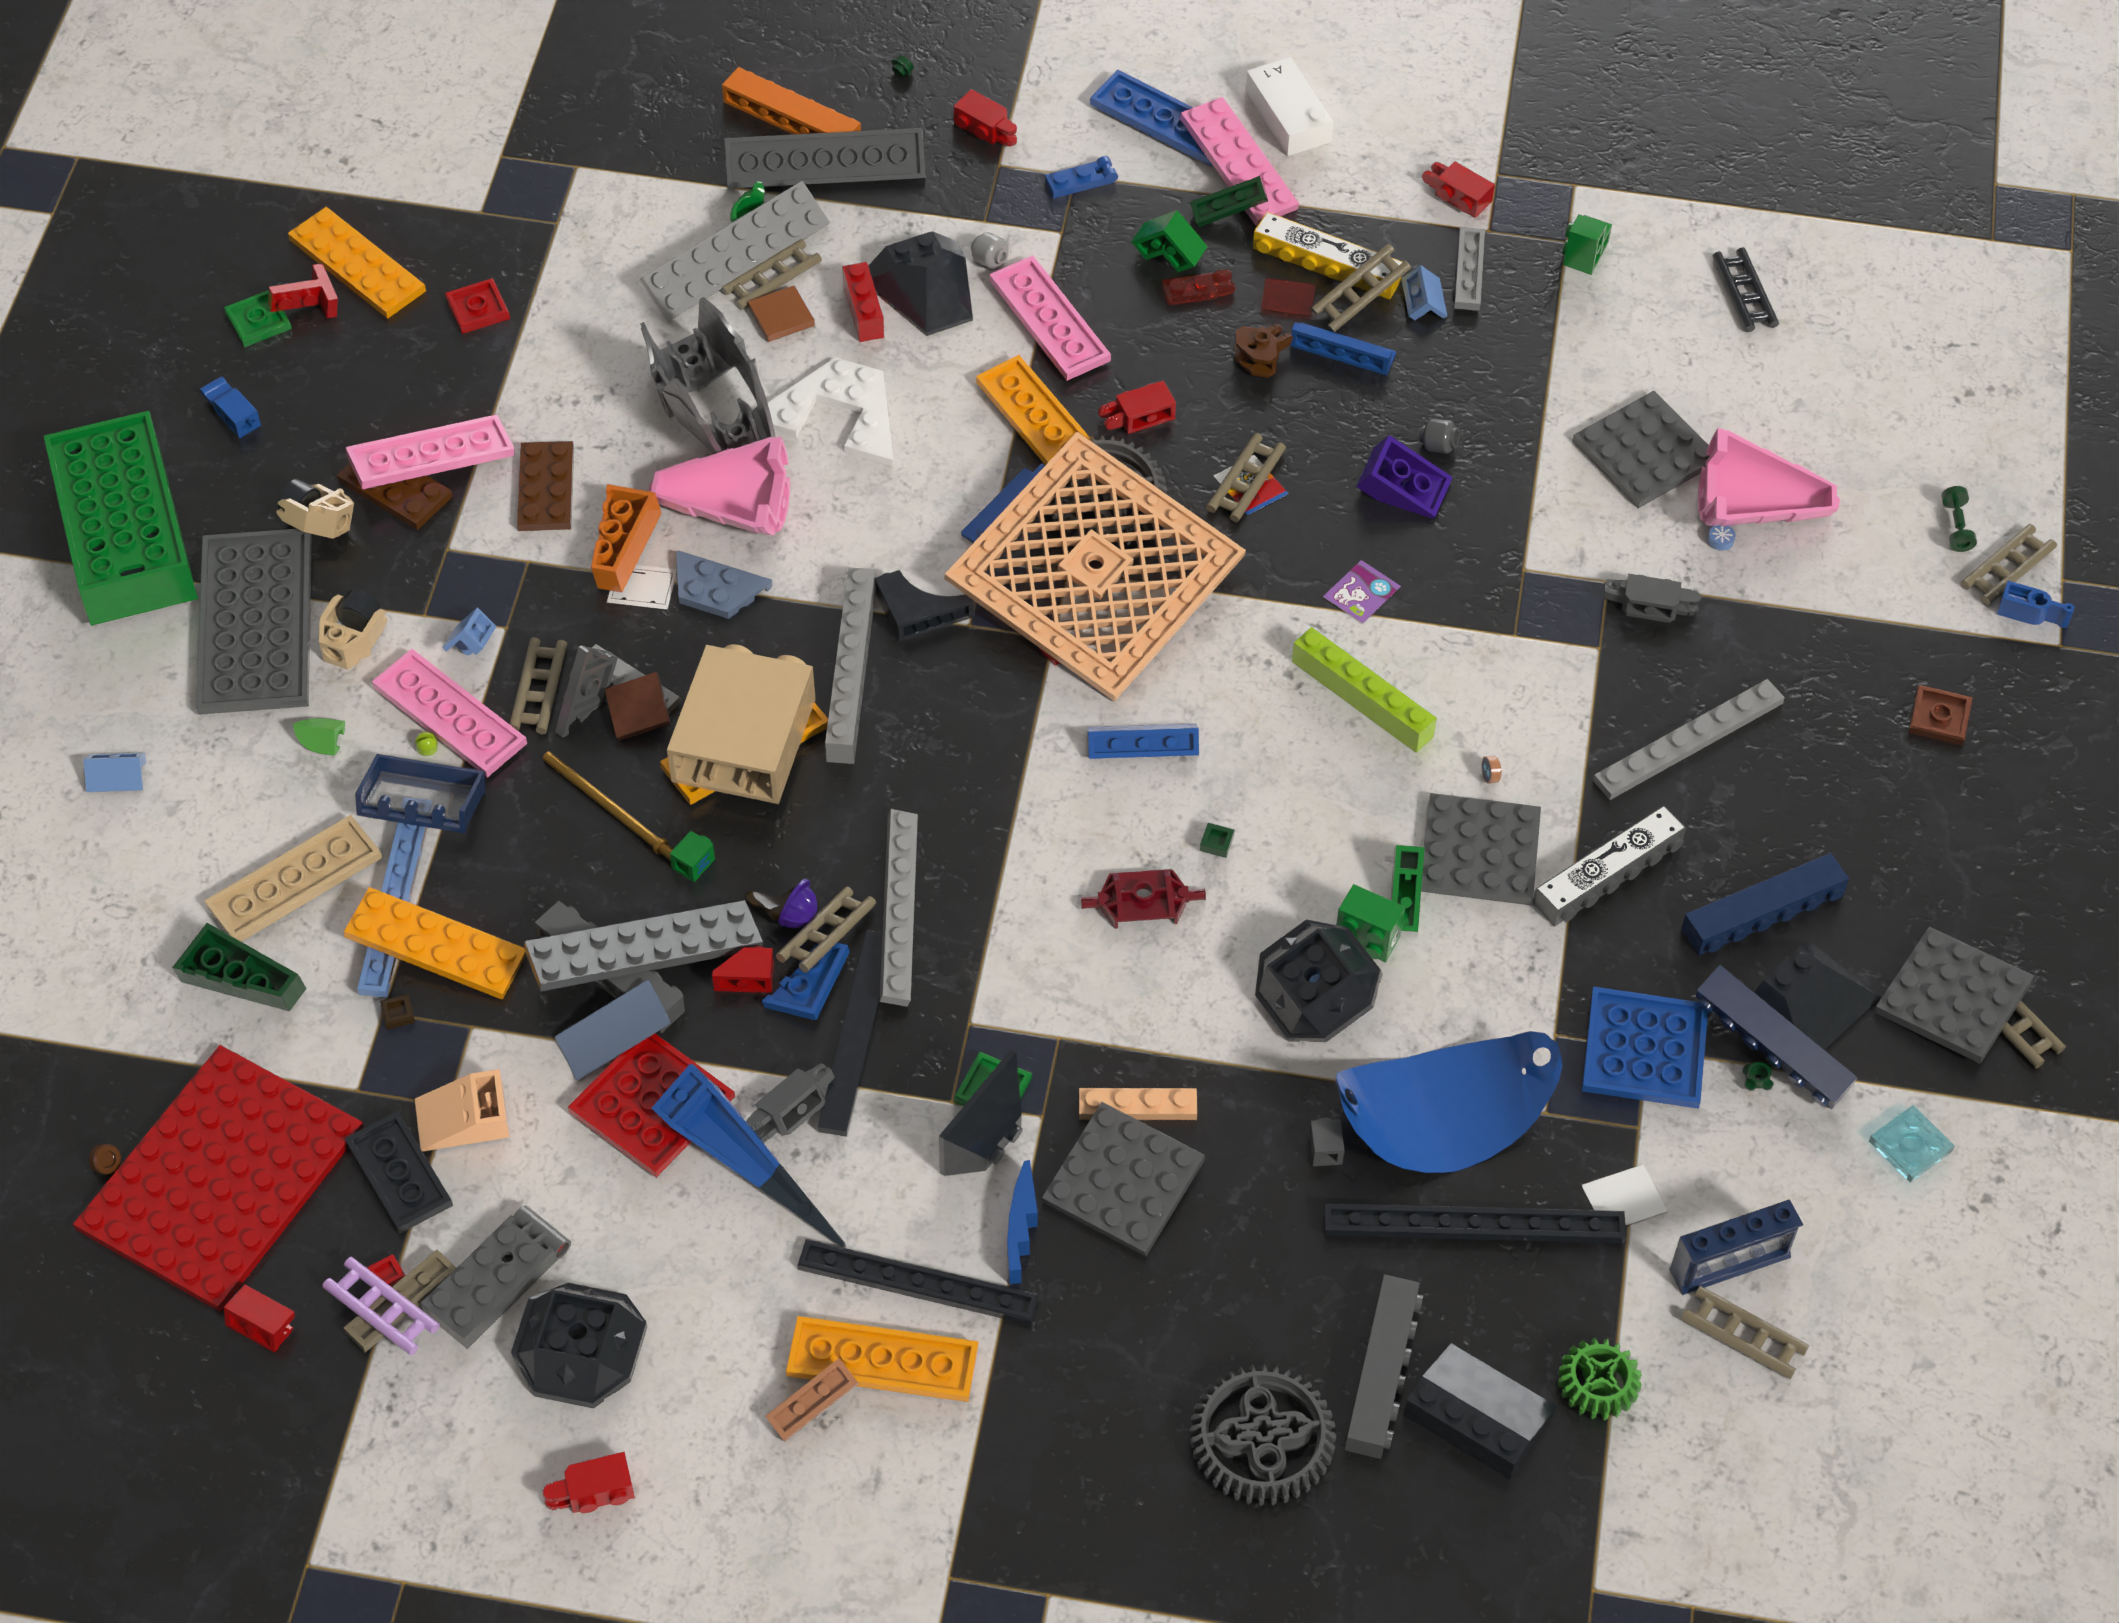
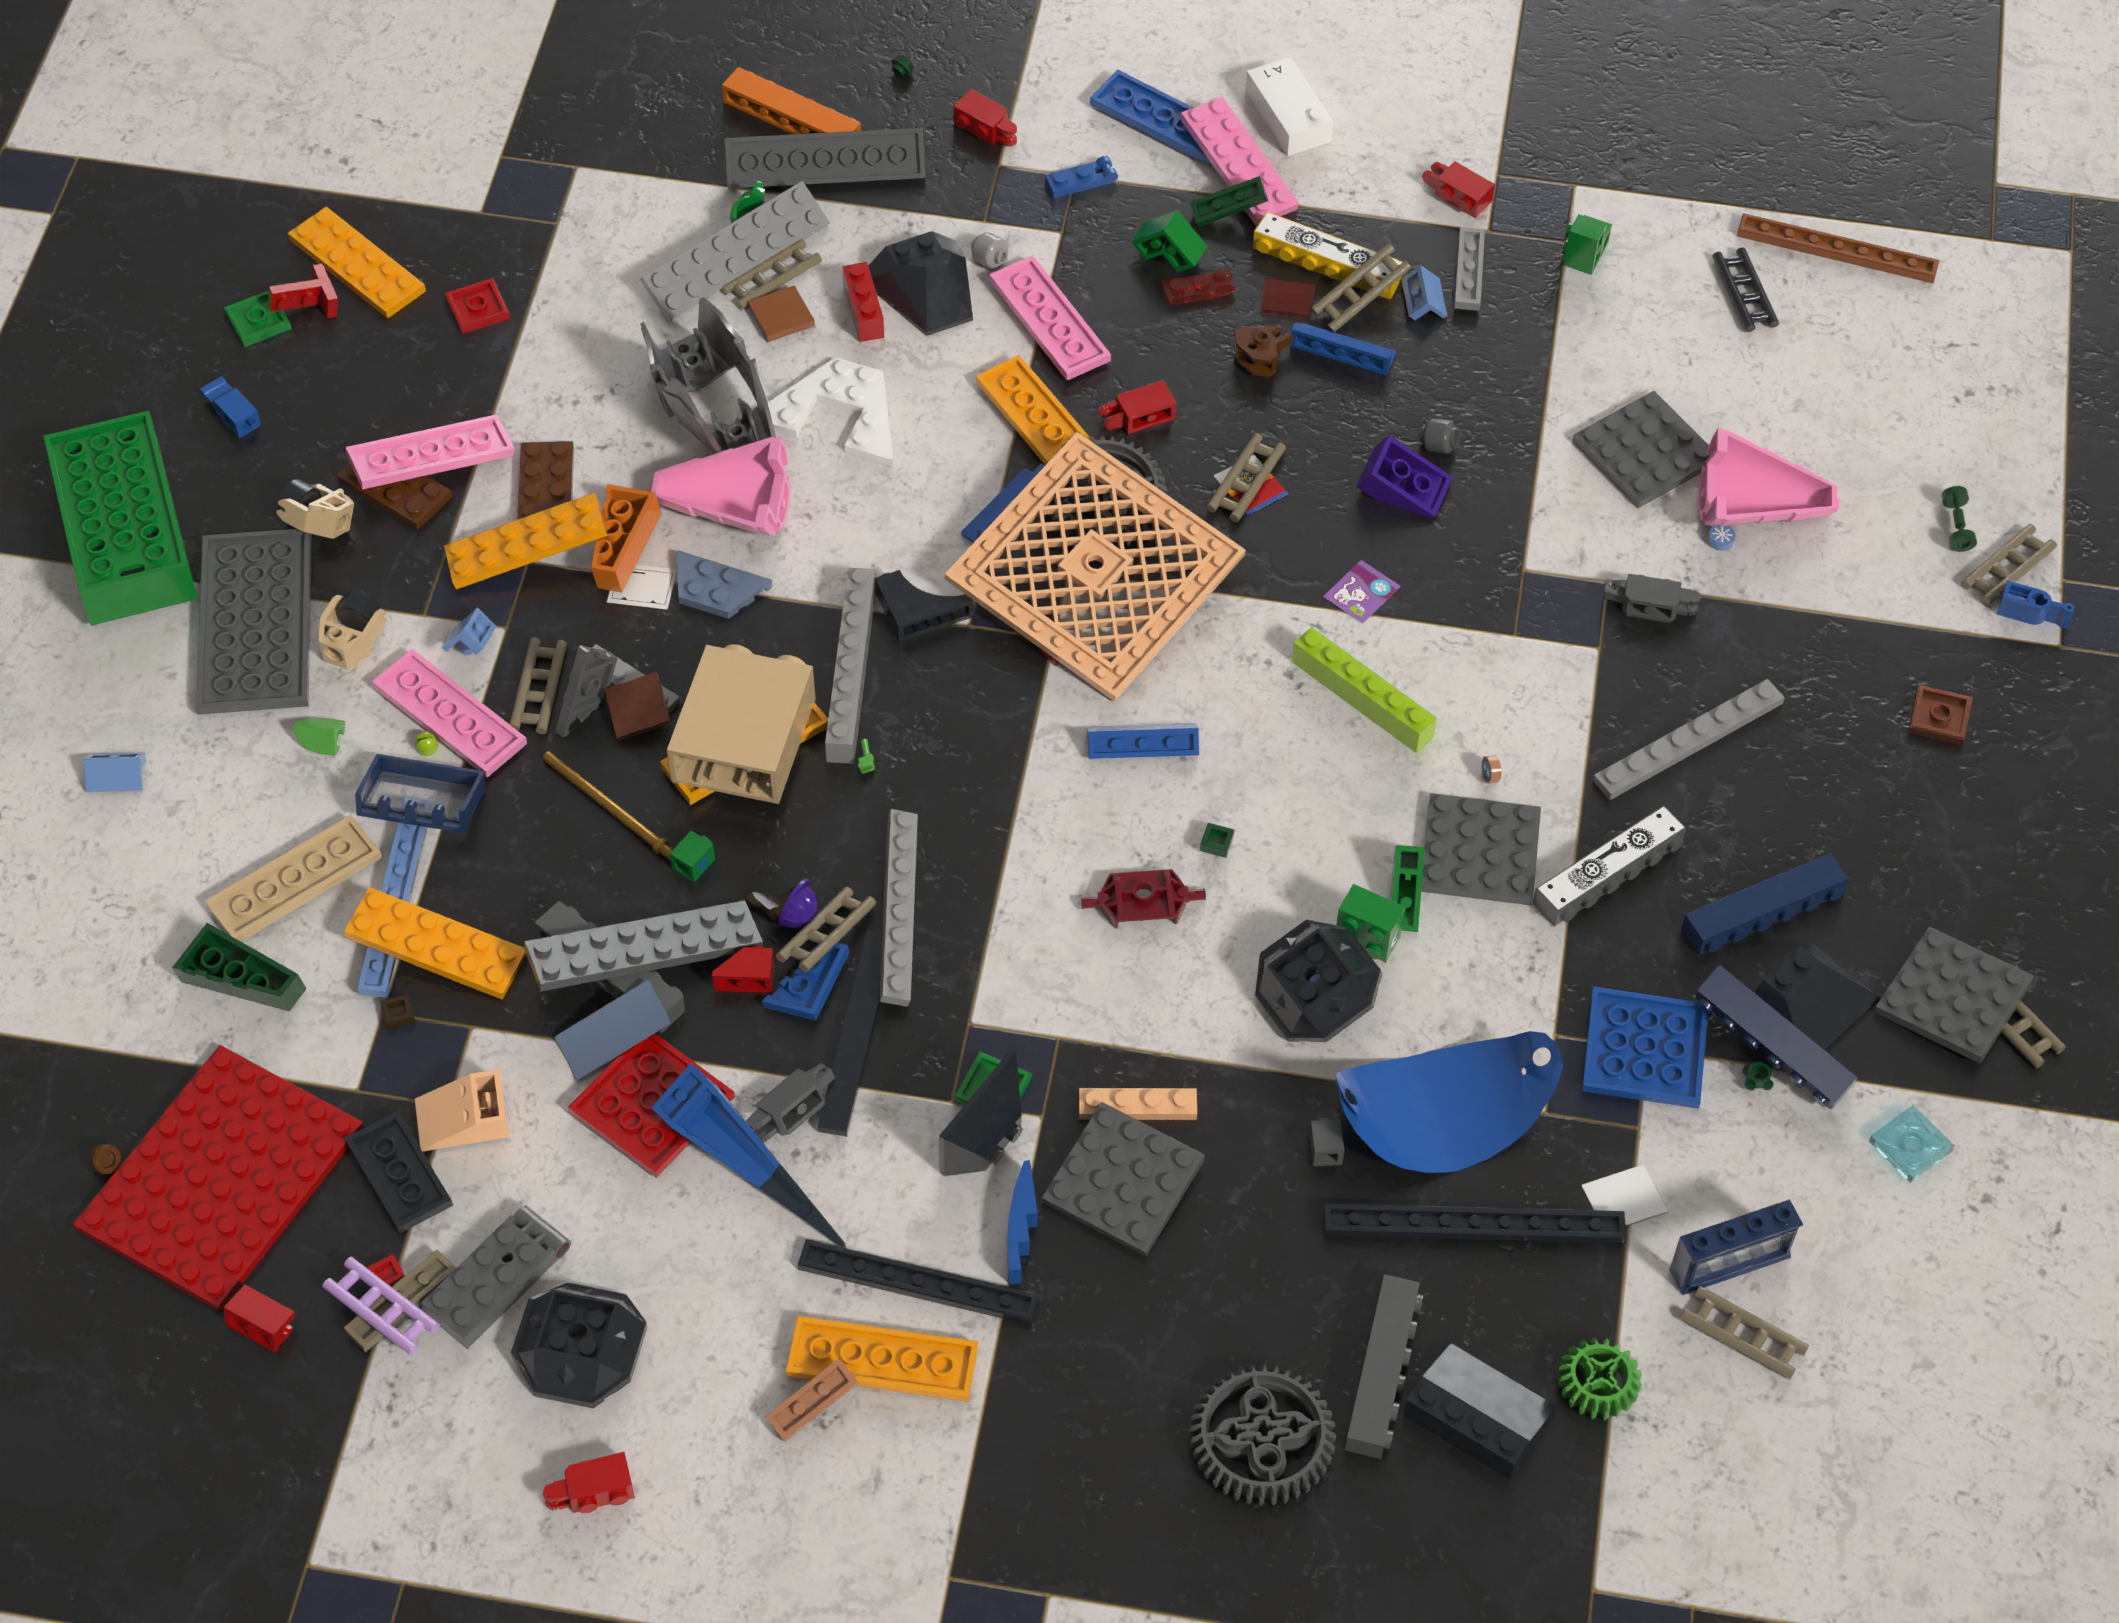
none -> light orange plate [444,492,608,589]
none -> bright green hand [857,739,875,774]
none -> dark orange tile [1737,213,1940,283]

